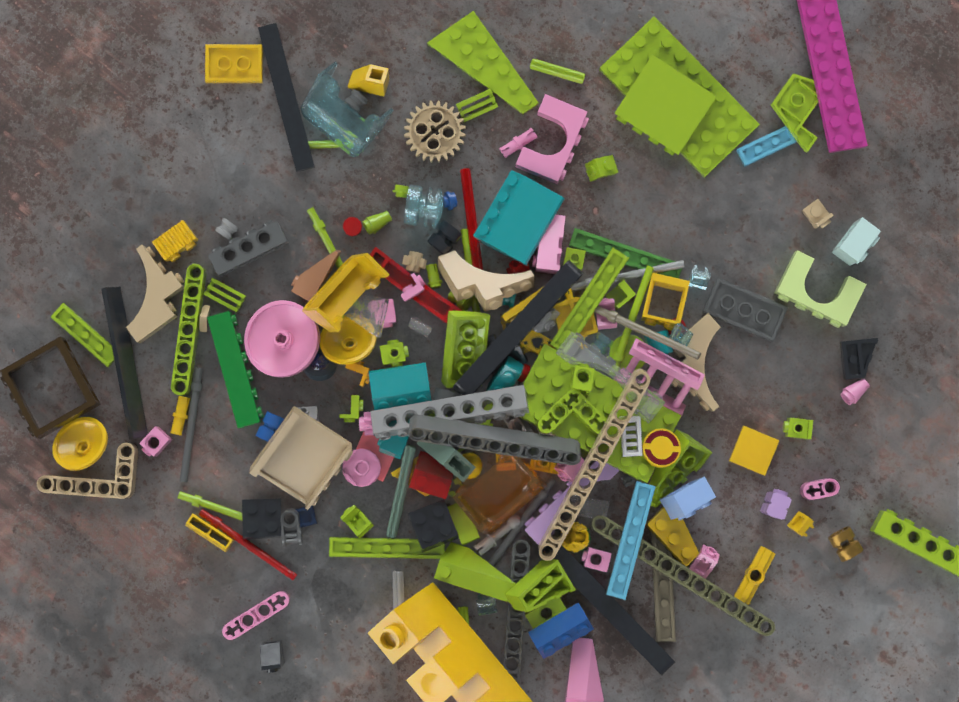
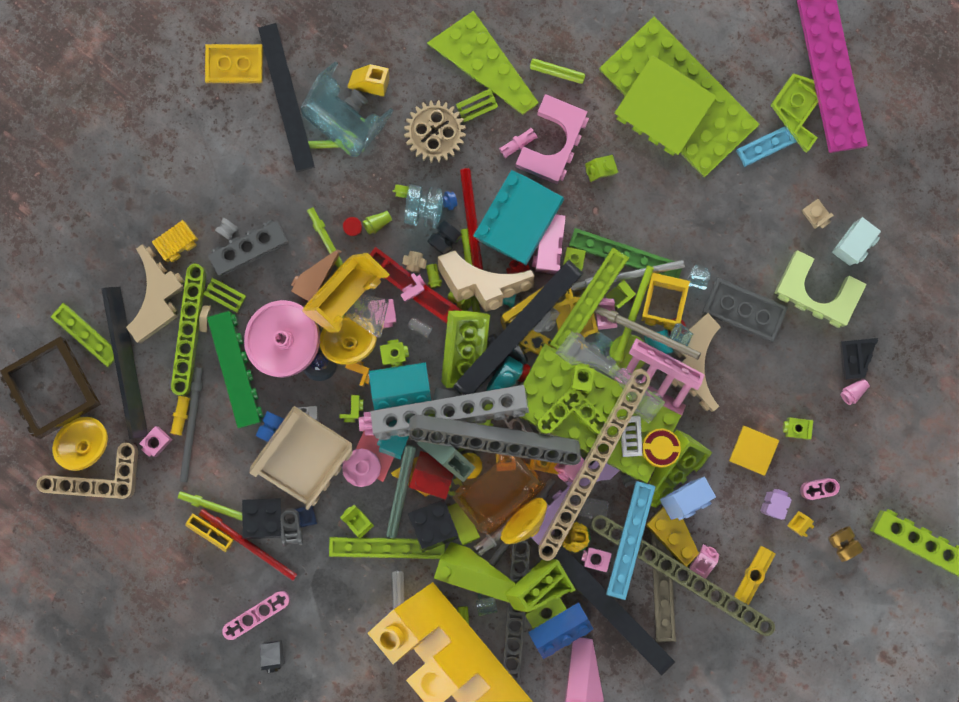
none -> yellow dish [501,498,547,544]

